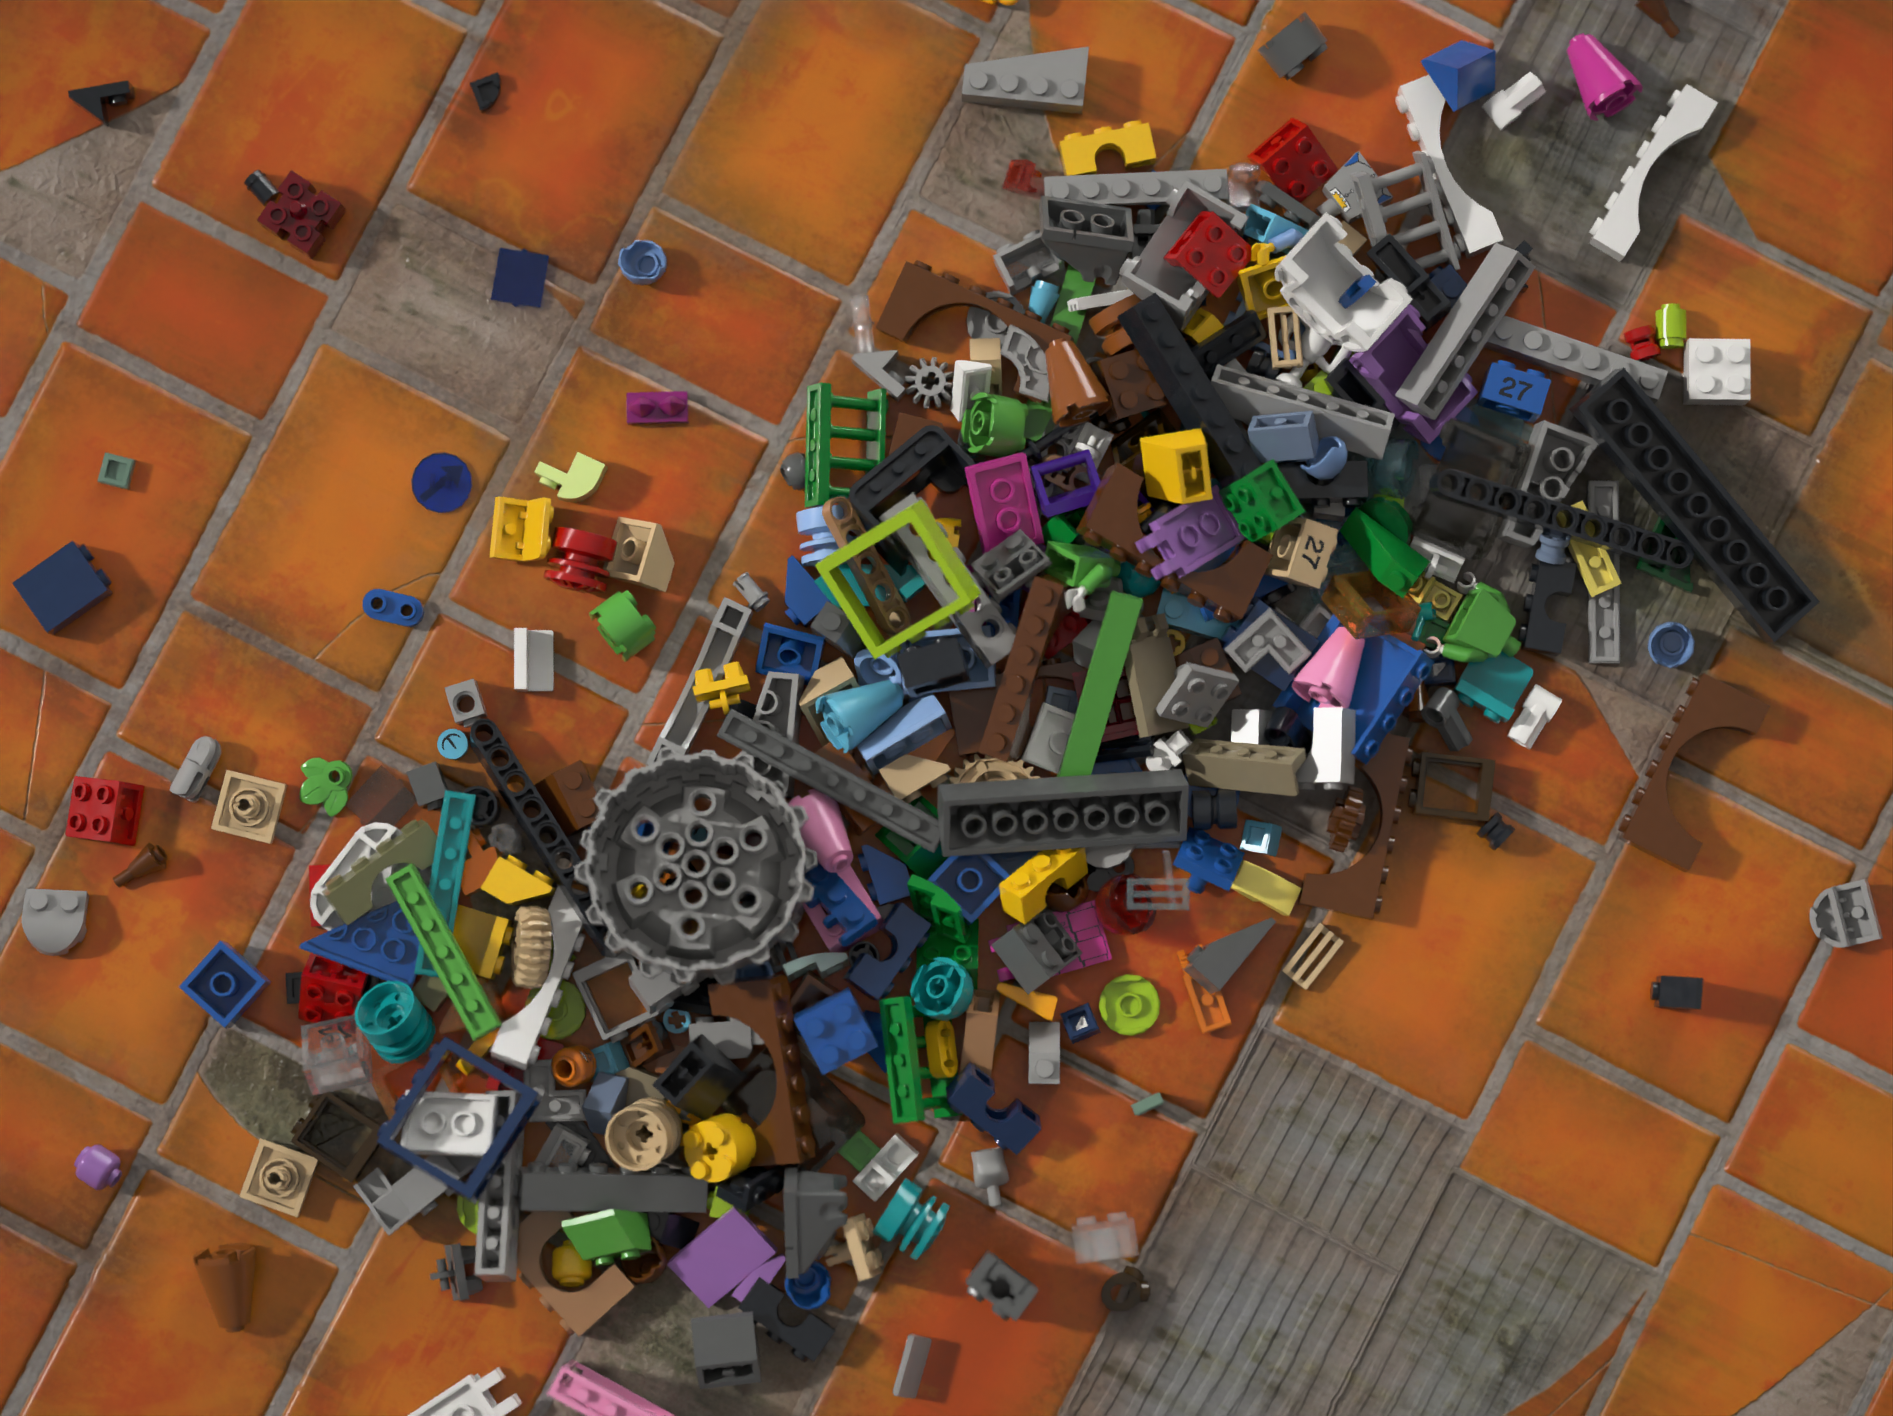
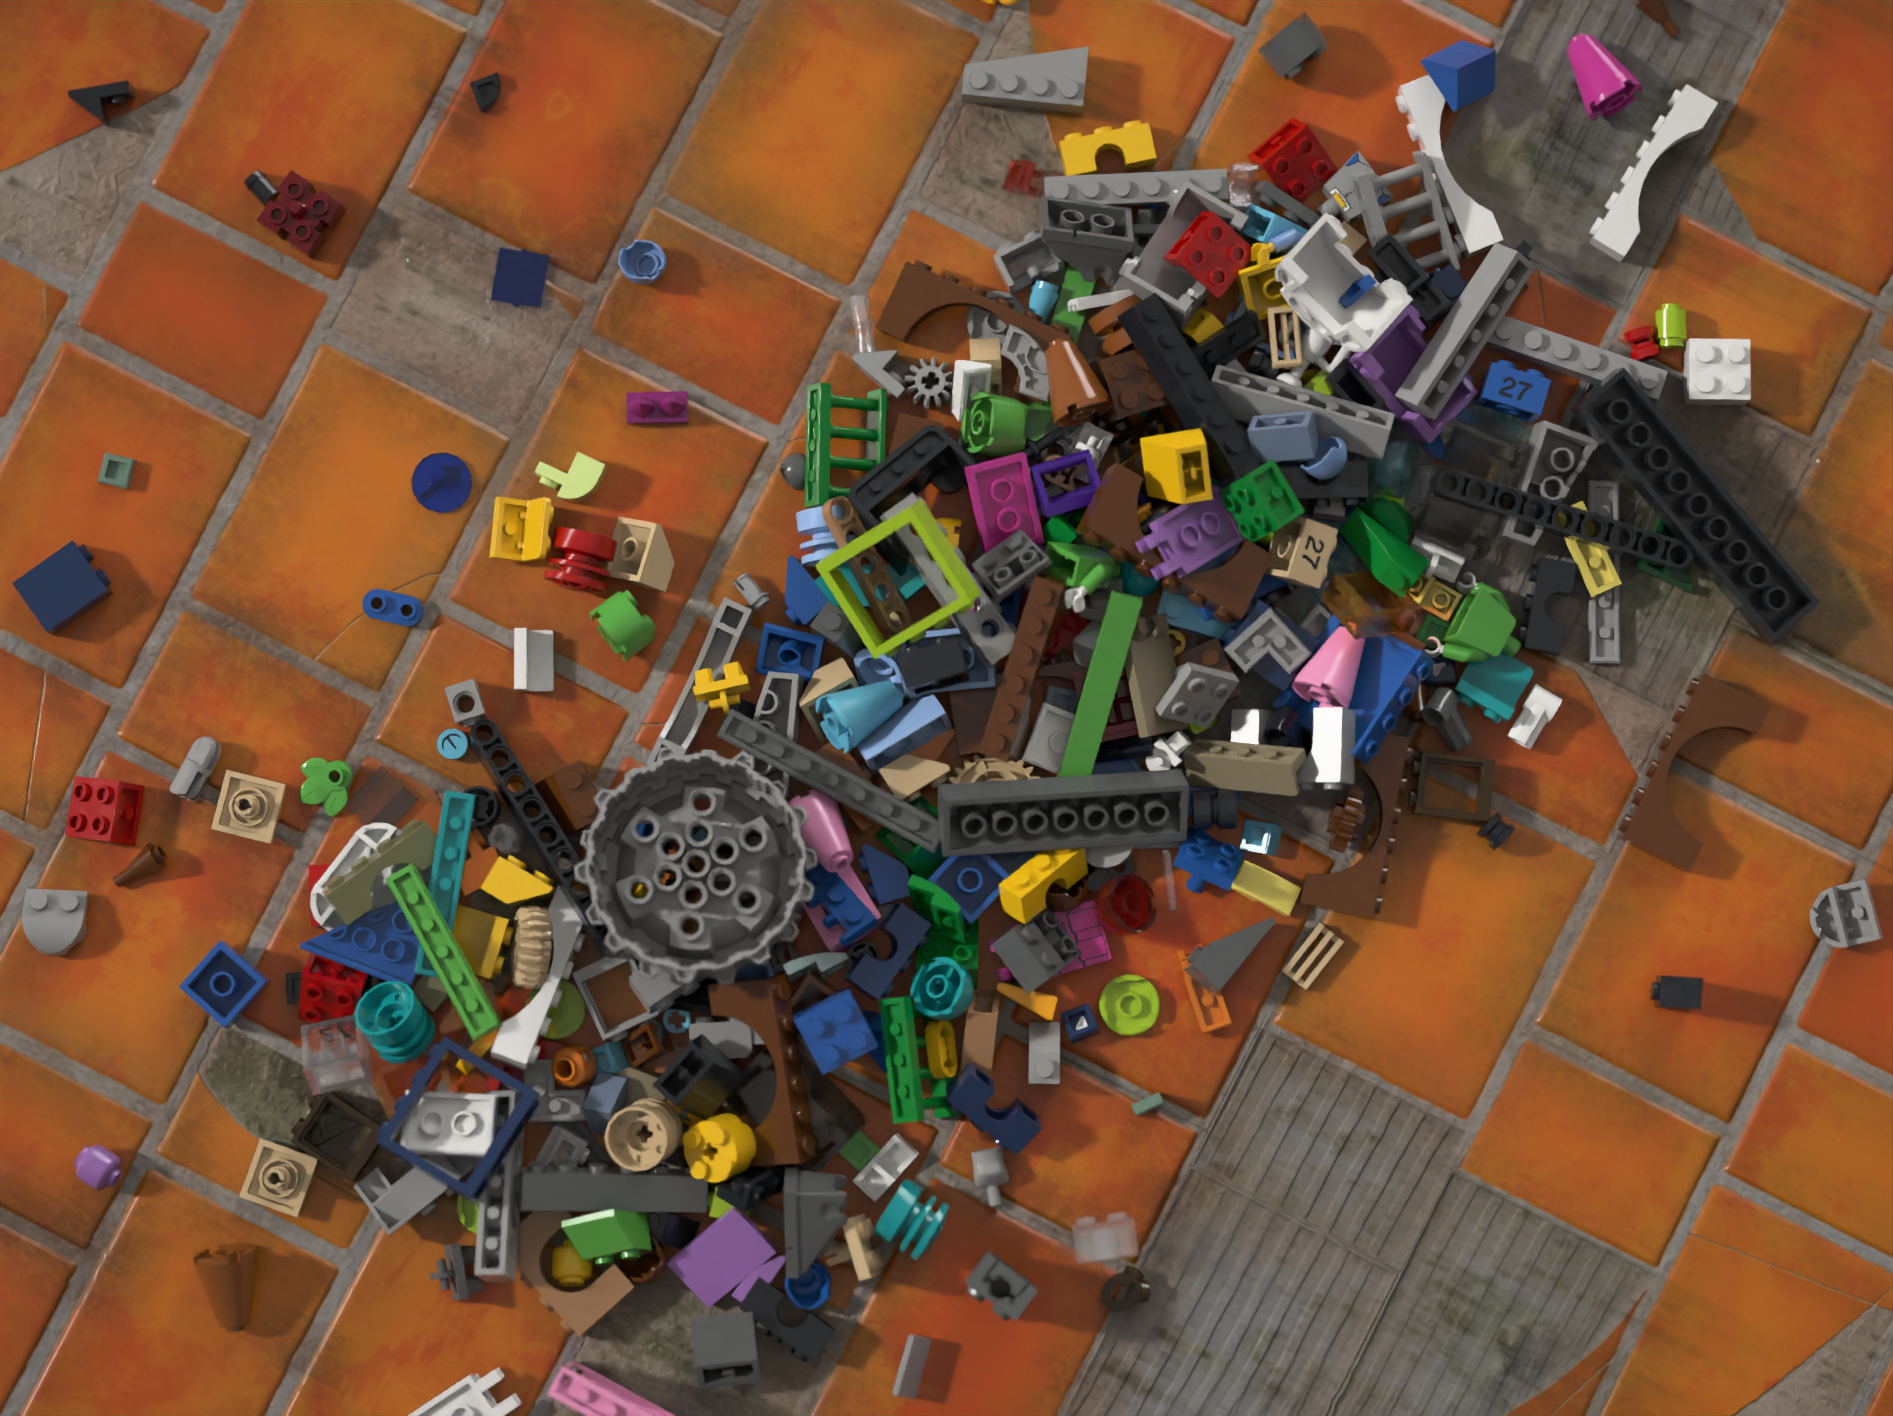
dark grey brick [406,762,448,811] -> none
clear light blue tile [1127,878,1190,910] -> none
teal hand [1411,602,1436,641] -> none
white piece [1482,72,1546,130] -> none
sand blue wheel [1535,531,1570,564] -> none
medium blue hair [1647,621,1695,668] -> none

